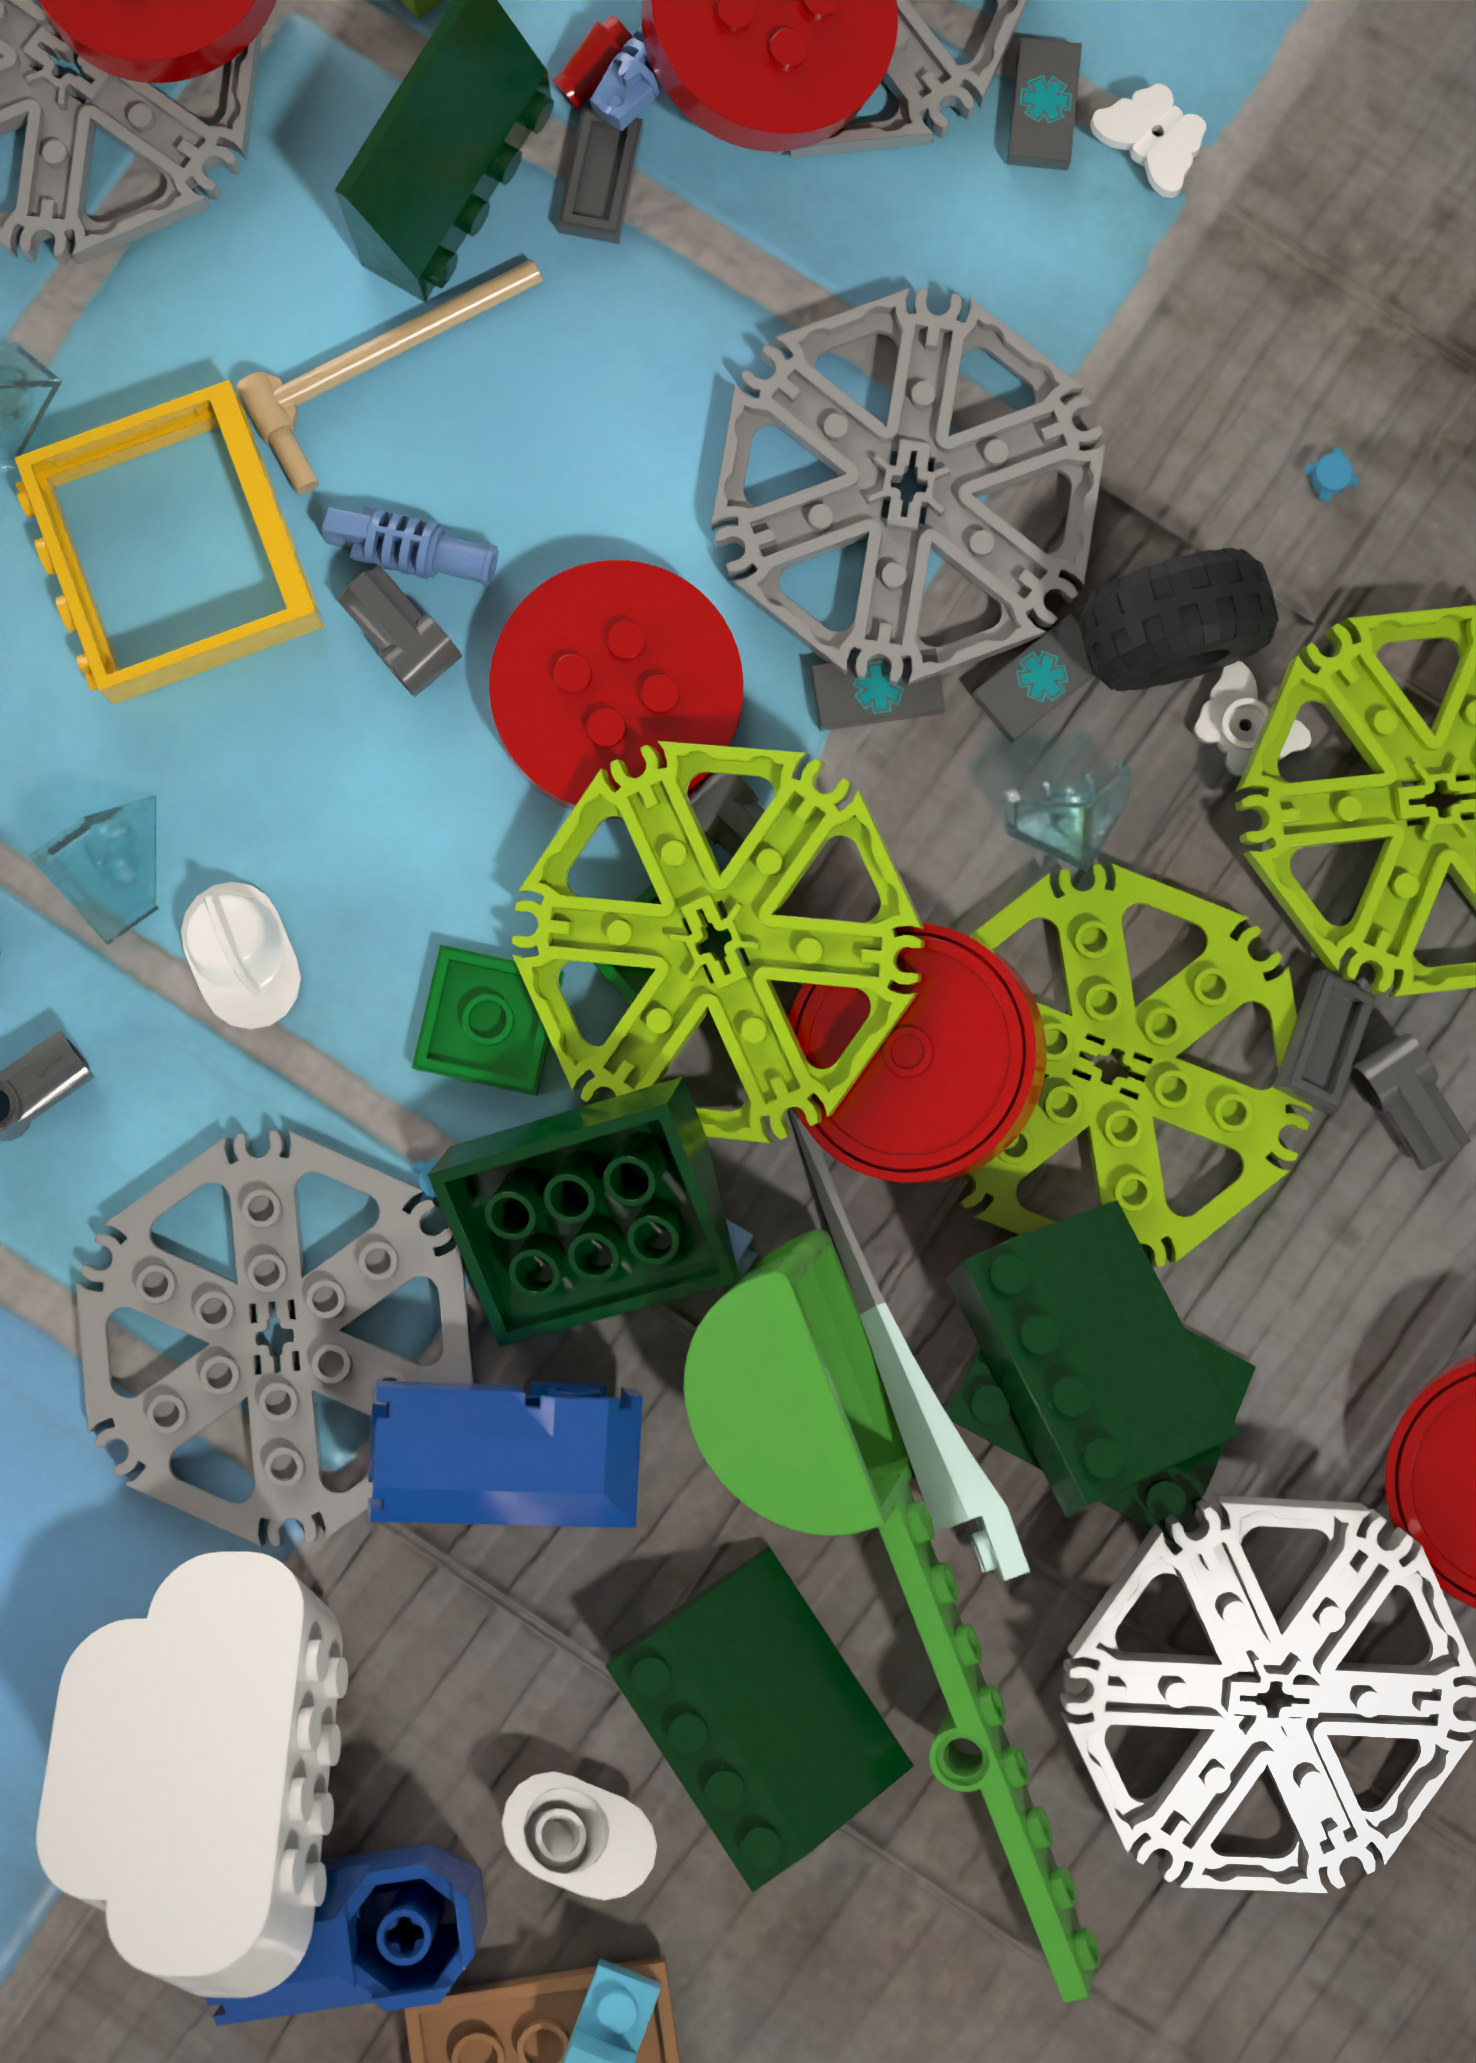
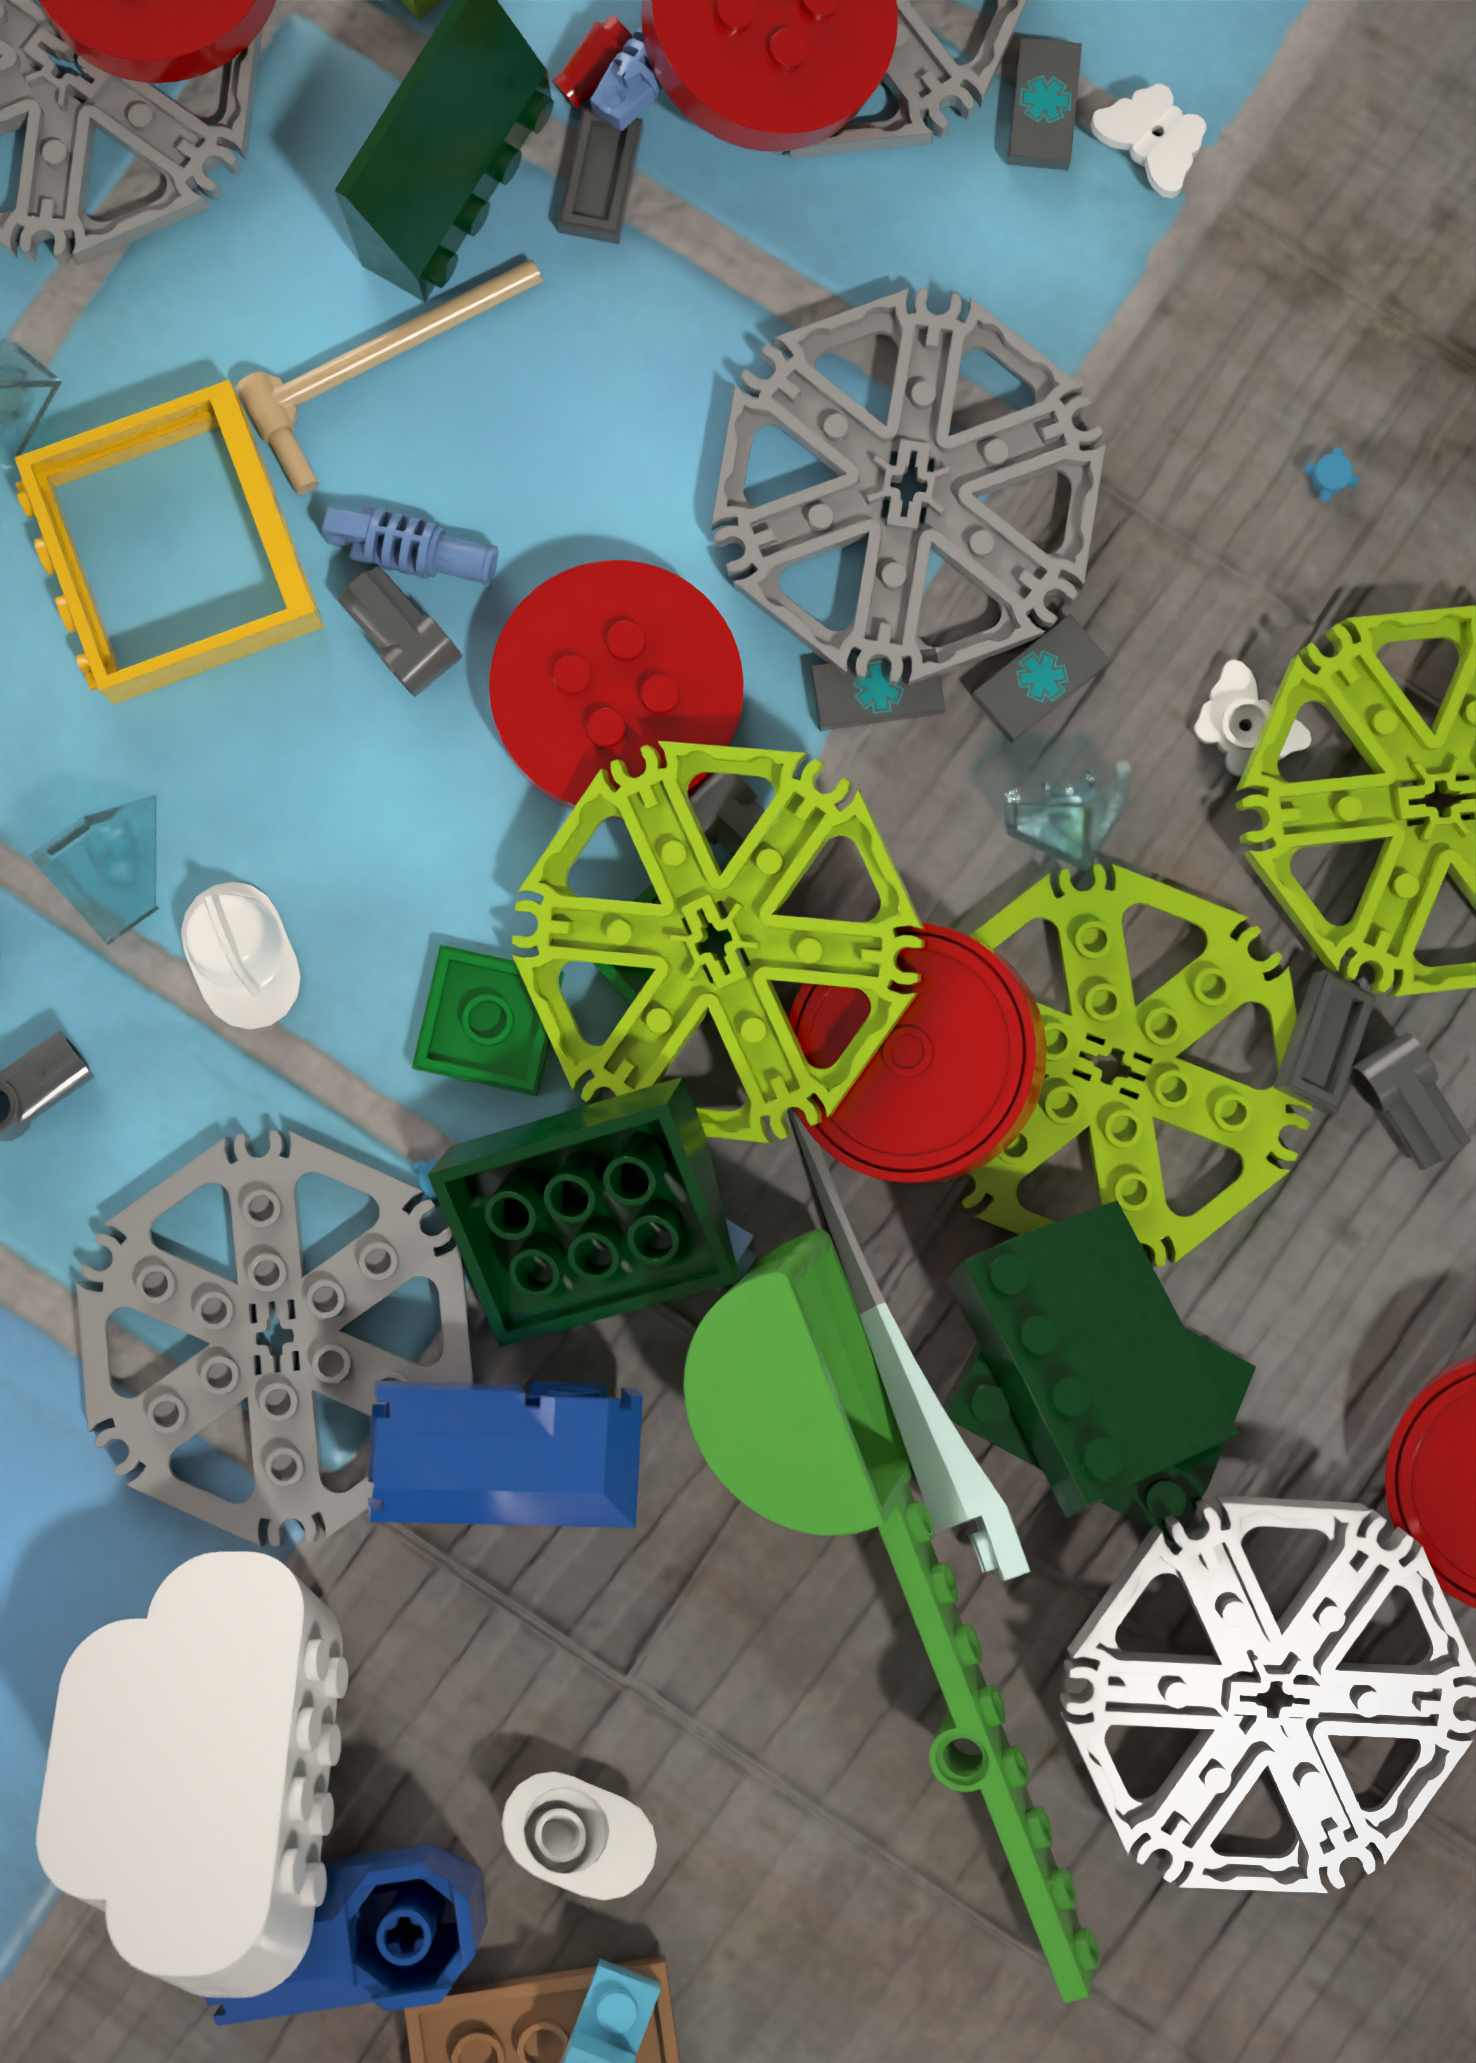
dark green slope [605,1546,914,1893] -> none
black tyre [1079,548,1279,691] -> none

